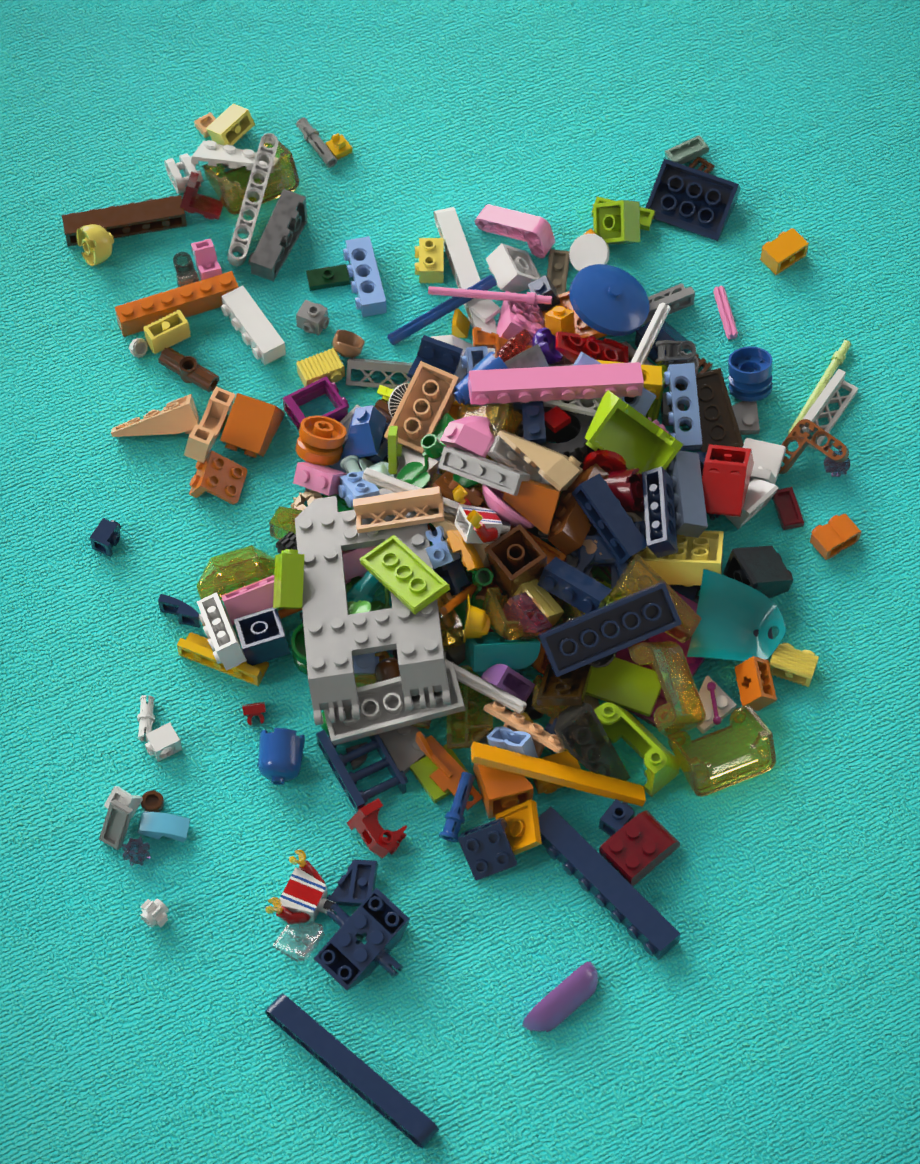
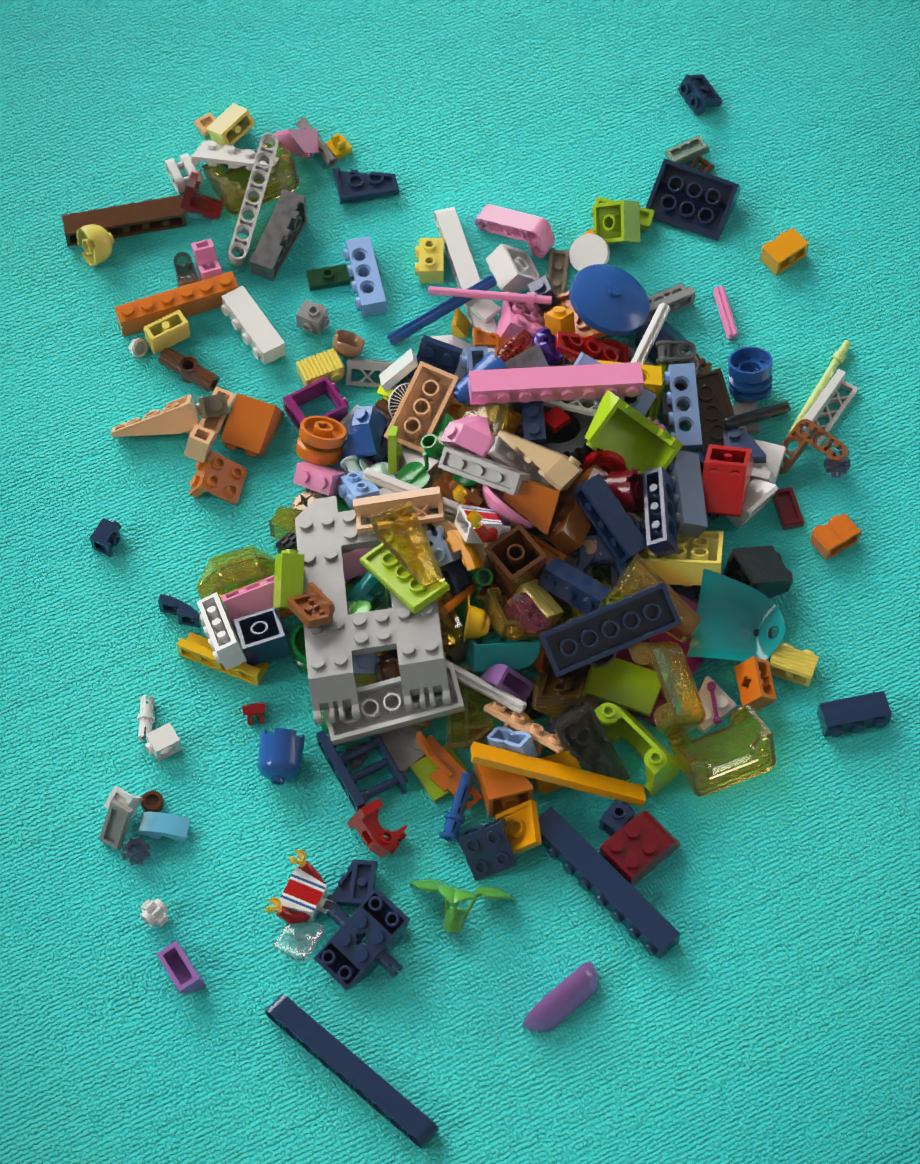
none -> medium lavender brick [156,941,206,994]
none -> dark tan bracket [196,393,230,419]
none -> bright pink slope [275,129,319,159]
none -> dark orange bracket [287,582,335,629]
none -> dark blue wing [333,168,399,204]
none -> clear yellow wedge [369,501,444,588]
none -> white tile [379,349,418,391]
none -> bright green plant [410,879,515,933]
none -> dark blue bracket [678,74,723,116]
none -> black axle [722,401,791,430]
none -> dark blue wing [723,428,766,463]
none -> dark blue brick [817,691,892,737]

